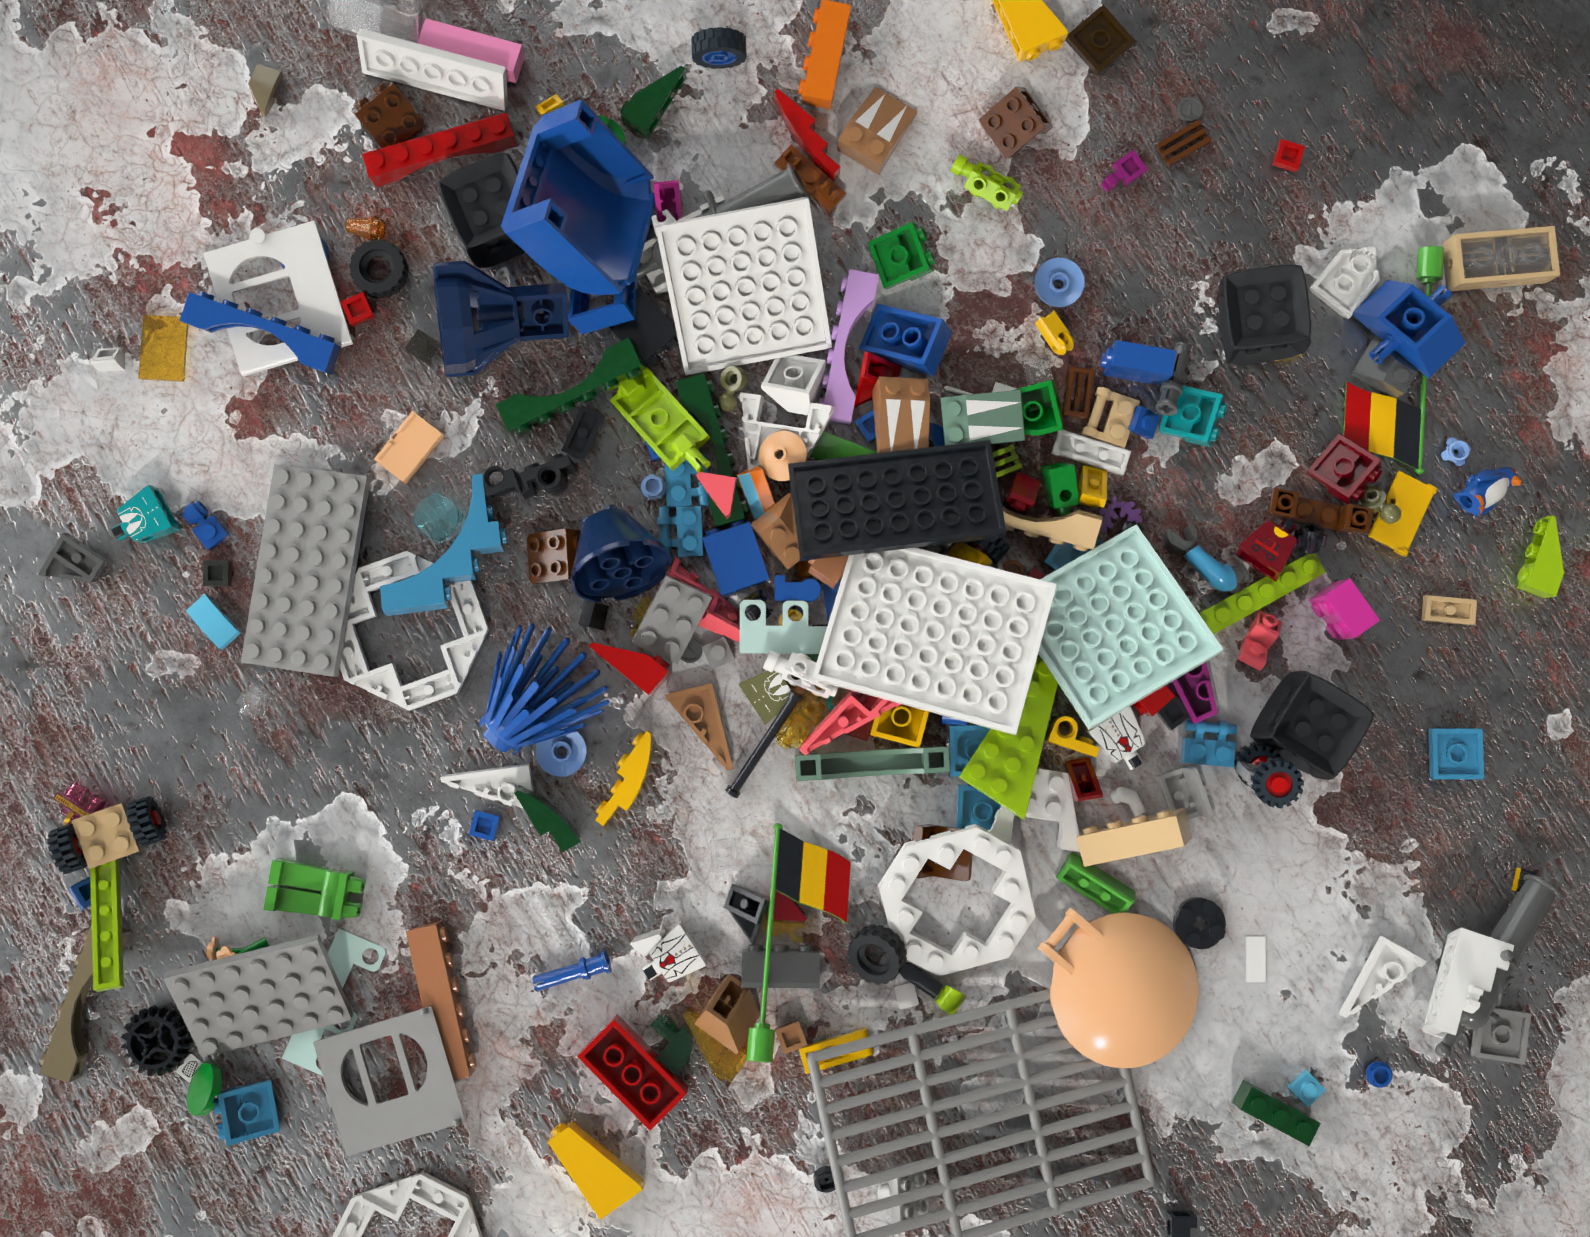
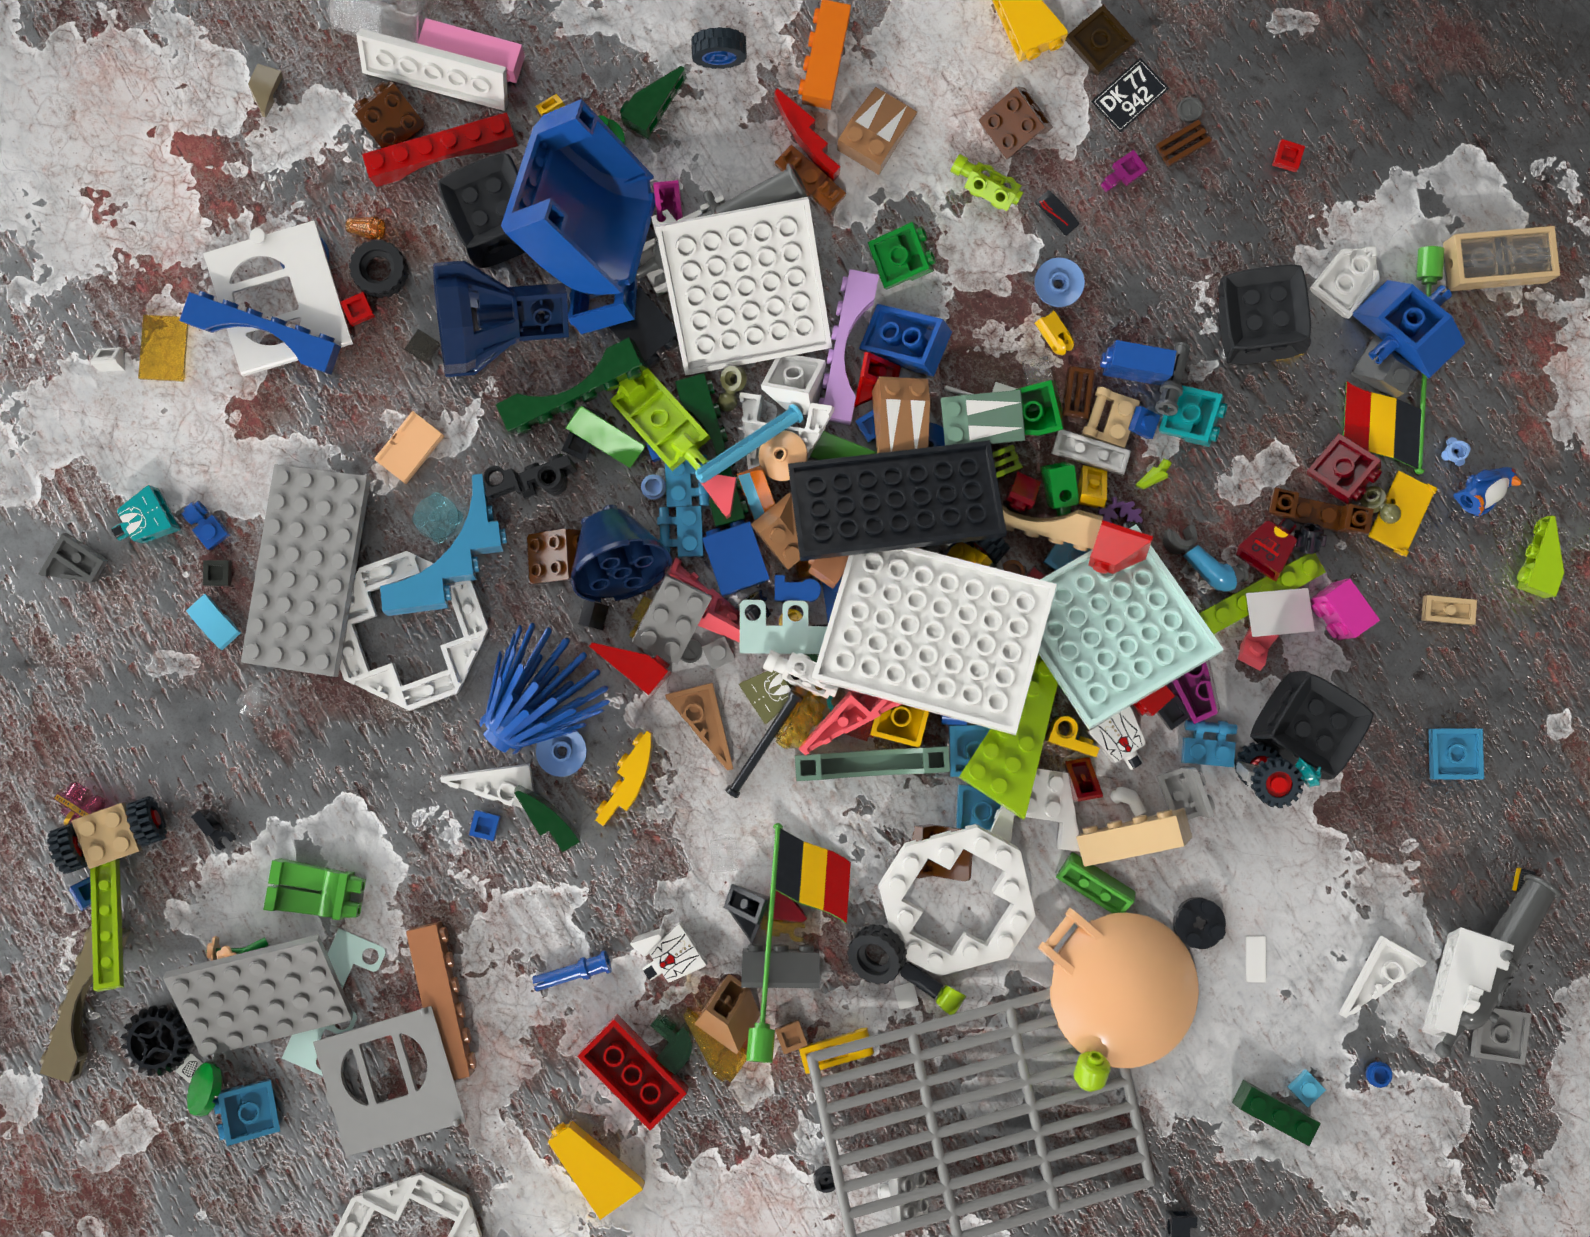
none -> black plate [191,809,236,850]
none -> slope [566,406,645,468]
none -> medium azure axle [695,404,803,483]
none -> black sticker [1035,190,1079,236]
none -> lime head [1073,1051,1111,1092]
none -> slope [1088,520,1153,574]
none -> black sticker [1091,58,1169,133]
none -> lime bar [1135,458,1172,489]
none -> white sticker [1246,588,1315,637]
none -> teal hat [1295,758,1322,788]

